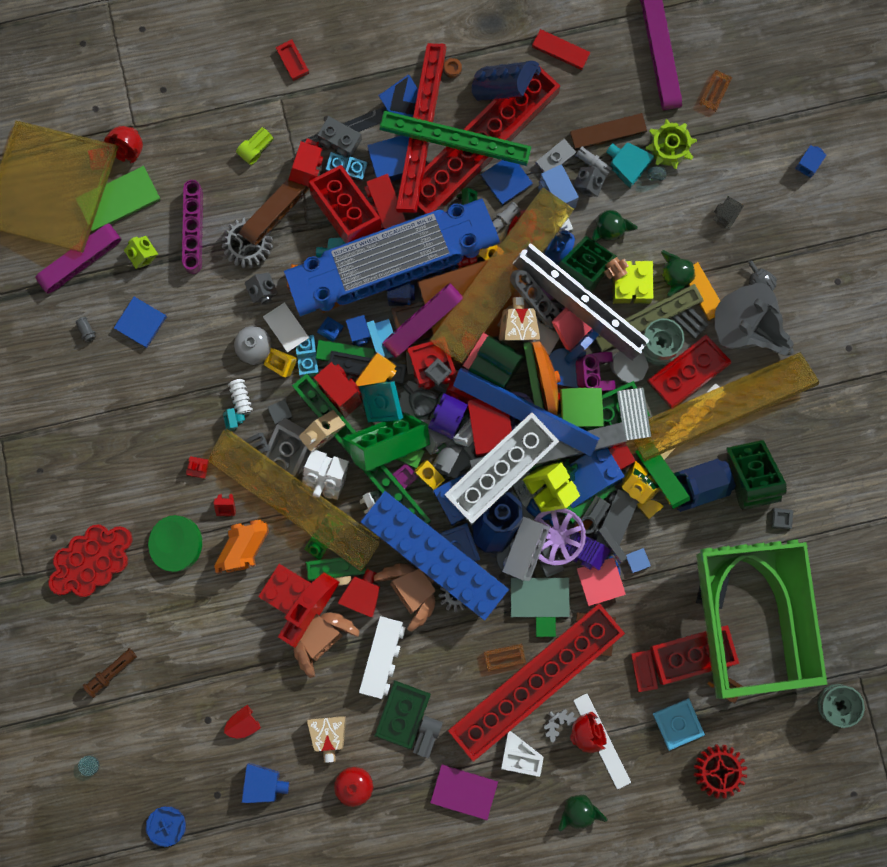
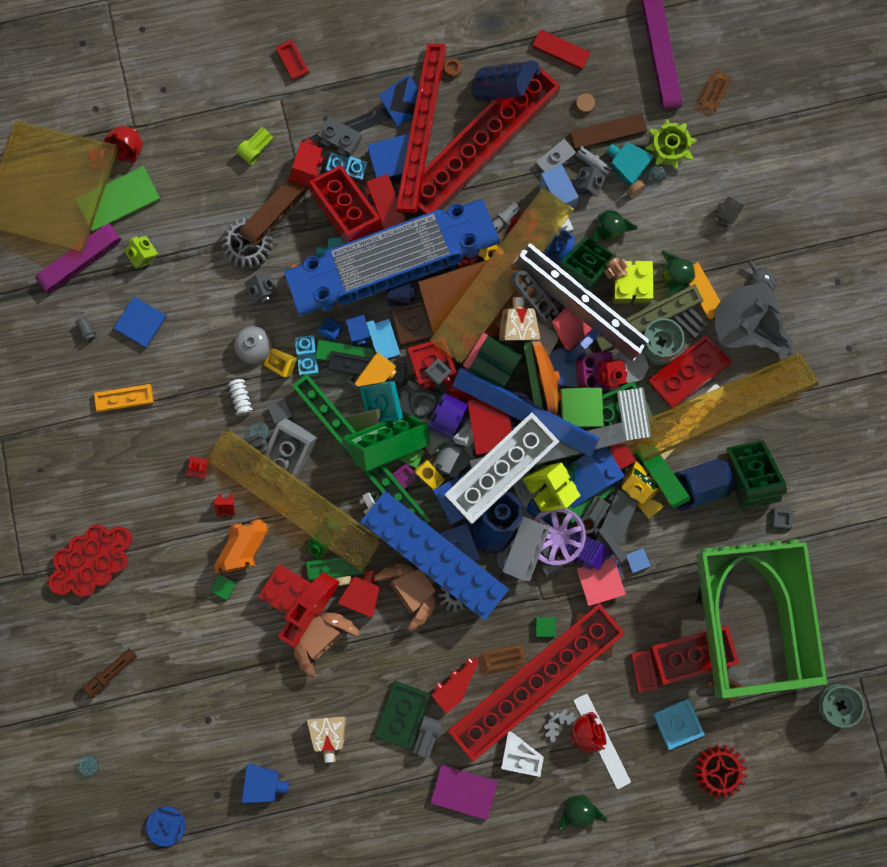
green piece [148,515,202,572] -> none
magenta beam [182,180,203,274] -> none
teal tile [223,408,245,432] -> none
red brick [224,705,261,739] -> none
white sticker [263,302,309,352] -> none
tan torso [299,410,345,451] -> none
white brick [301,450,349,500] -> none
red brick [314,362,362,418] -> none
red cylinder [334,766,374,807] -> none
white brick [359,616,406,699] -> none
green tile [379,111,531,166] -> none
magenta beam [382,283,463,358] -> none
dark green tile [456,188,478,205] -> none
blue tile [481,160,533,206] -> none
sand green tile [511,578,570,617] -> none
blue brick [795,145,826,178] -> none
none -> light orange tile [94,384,154,413]
none -> green tile [210,574,237,600]
none -> clear light blue tile [250,422,270,442]
none -> olive tile [345,408,380,431]
none -> red slope [432,657,479,714]
none -> medium nougat tile [576,94,595,114]
none -> red brick [598,359,628,389]
none -> medium nougat tile [627,181,646,198]

